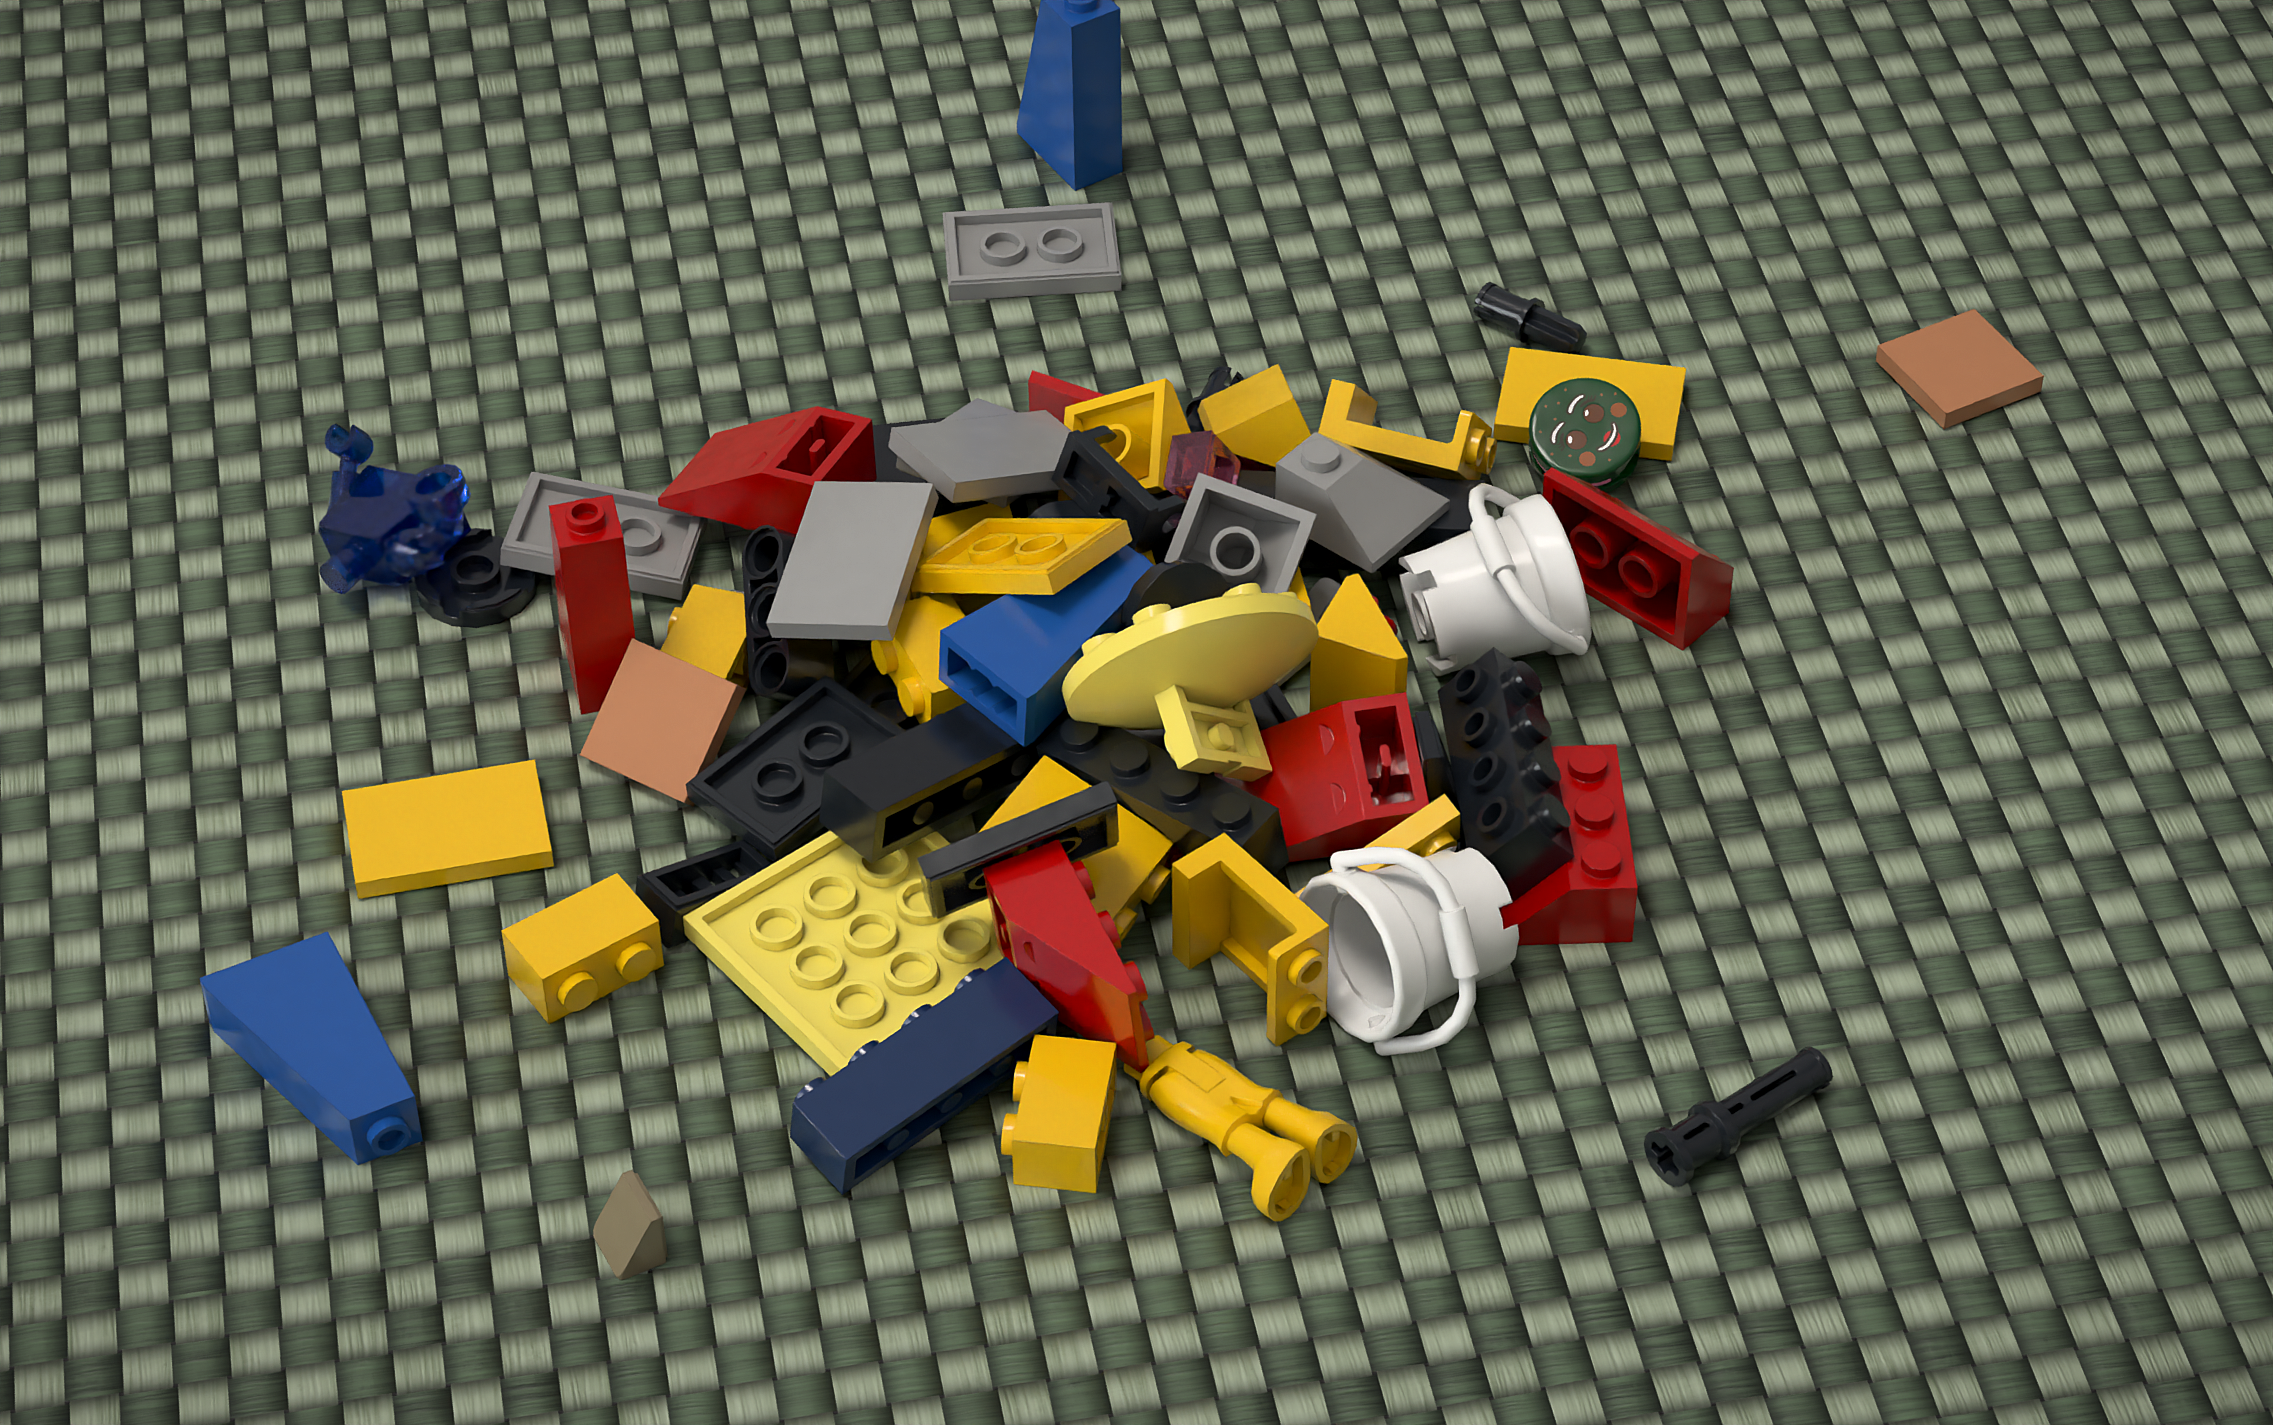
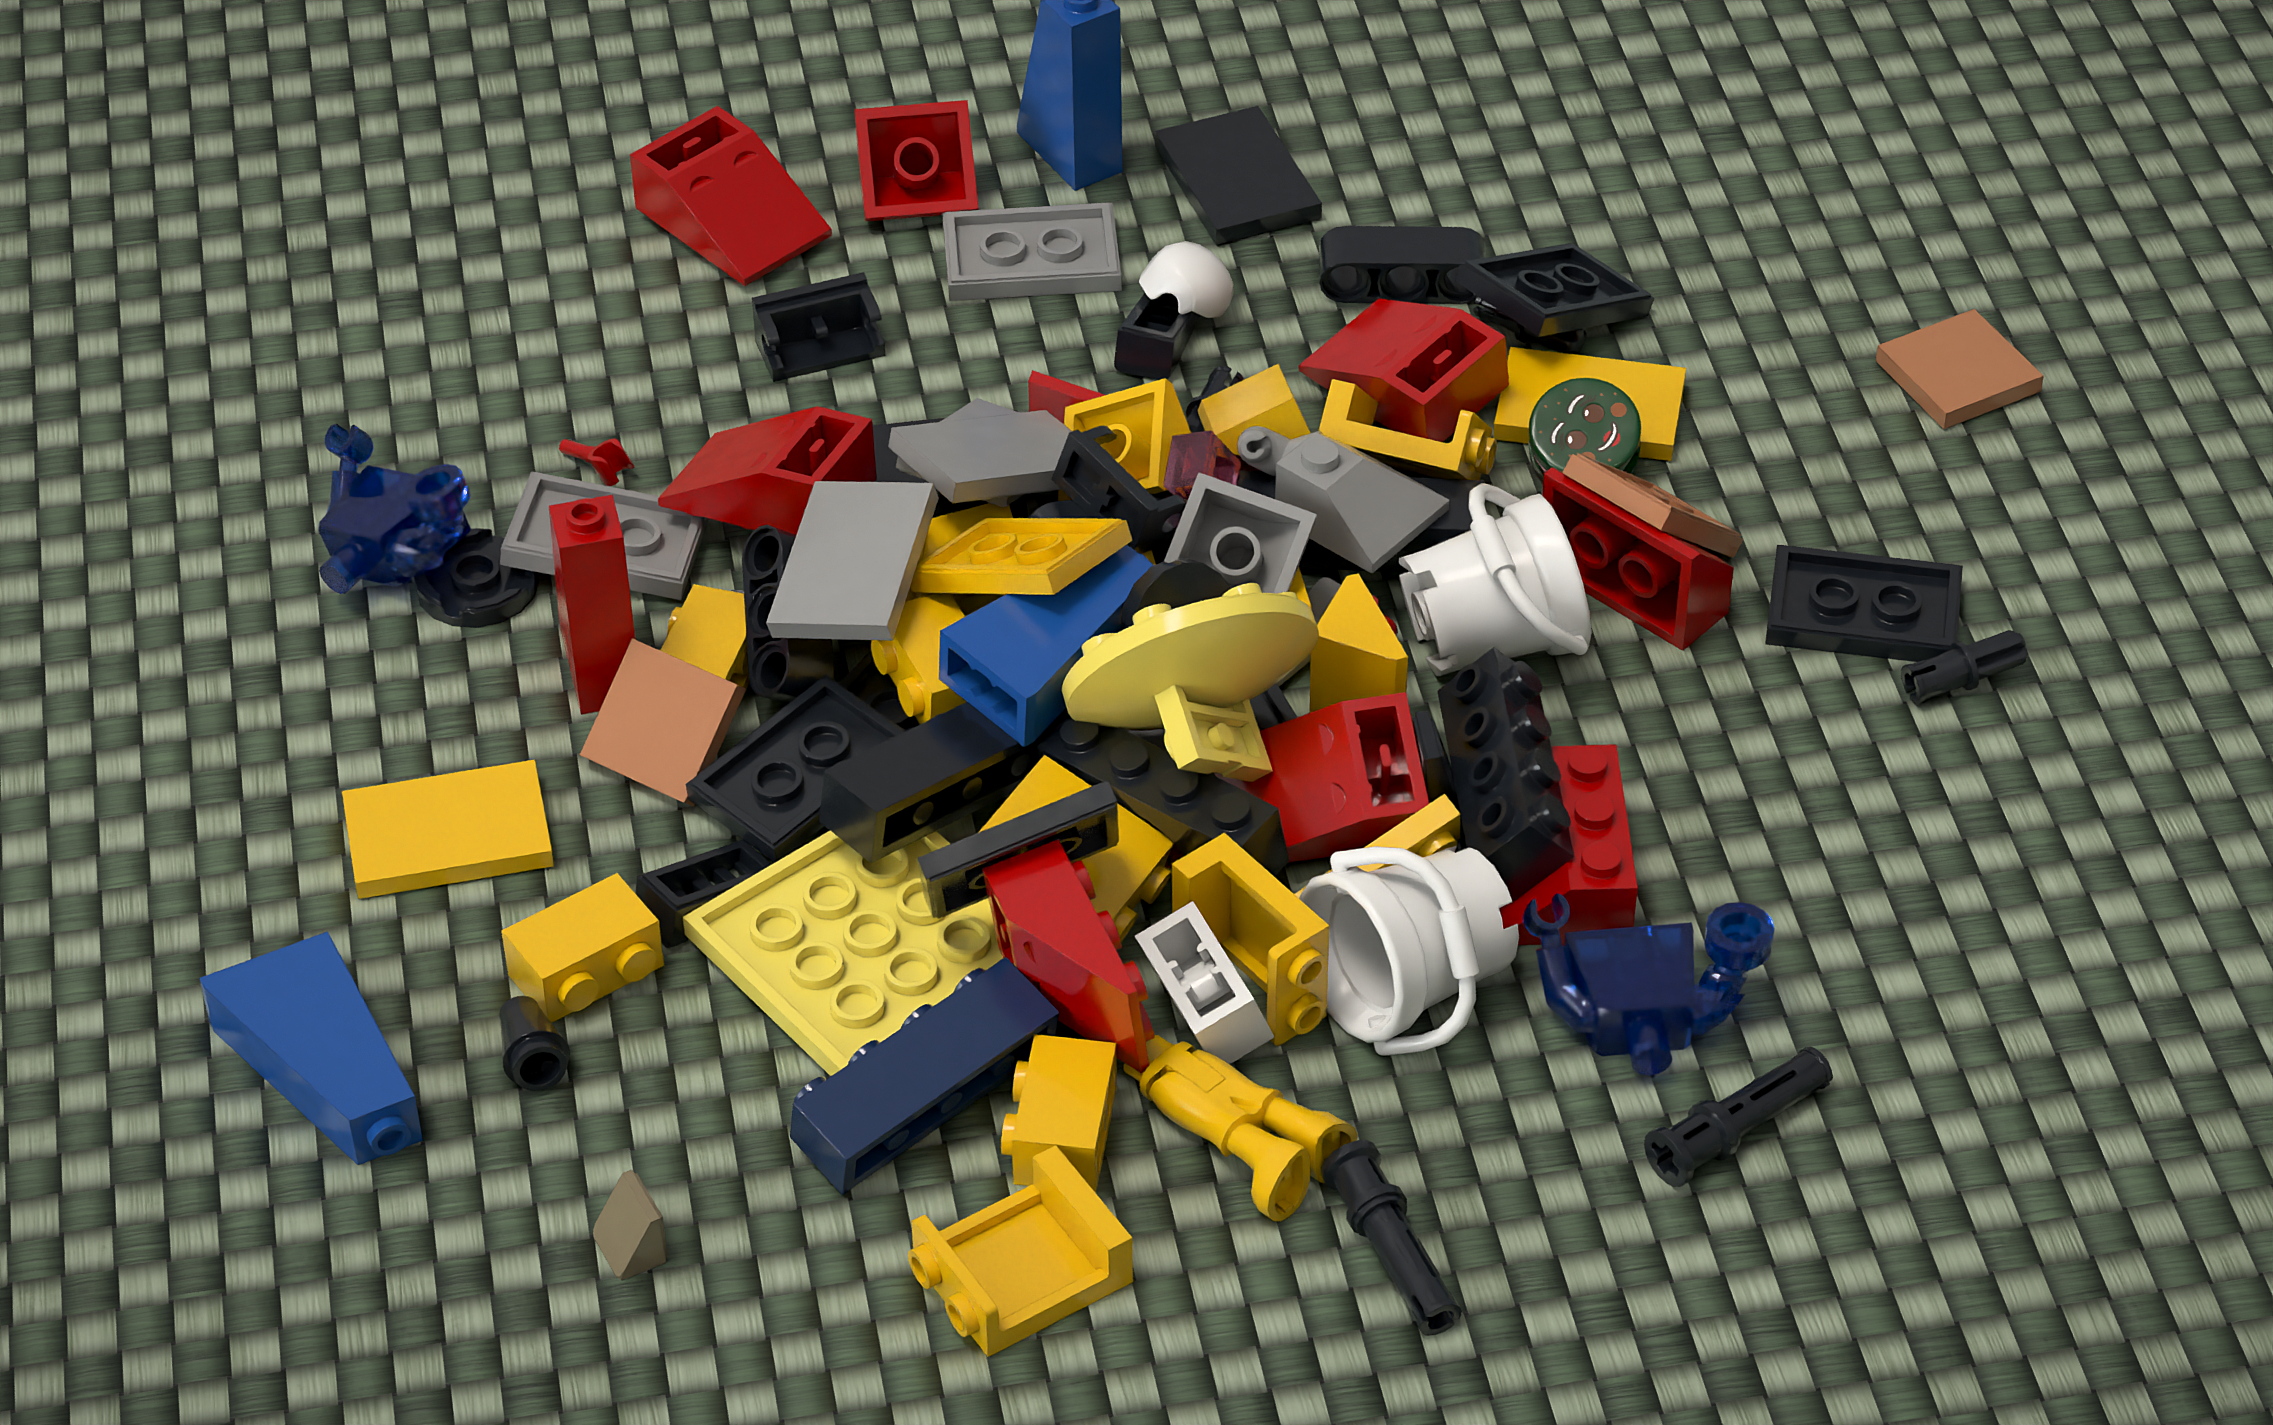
none -> black cone [499,996,570,1091]
none -> red hand [559,438,635,486]
none -> red slope [630,105,832,286]
none -> black hinge [752,272,886,382]
none -> red slope [855,100,979,222]
none -> yellow panel [908,1145,1133,1357]
none -> black slope [1114,293,1200,380]
none -> white brick [1135,901,1274,1064]
none -> white hair [1139,241,1234,318]
none -> black tile [1155,106,1322,245]
none -> light grey arm [1237,426,1323,476]
none -> red slope [1298,299,1509,442]
none -> black beam [1319,226,1486,304]
none -> black pin [1321,1140,1462,1336]
none -> black tile [1455,243,1654,337]
none -> clear blue torso [1523,893,1775,1075]
none -> nougat tile [1562,453,1744,558]
none -> black tile [1765,545,1963,662]
none -> black axle [1901,630,2028,704]

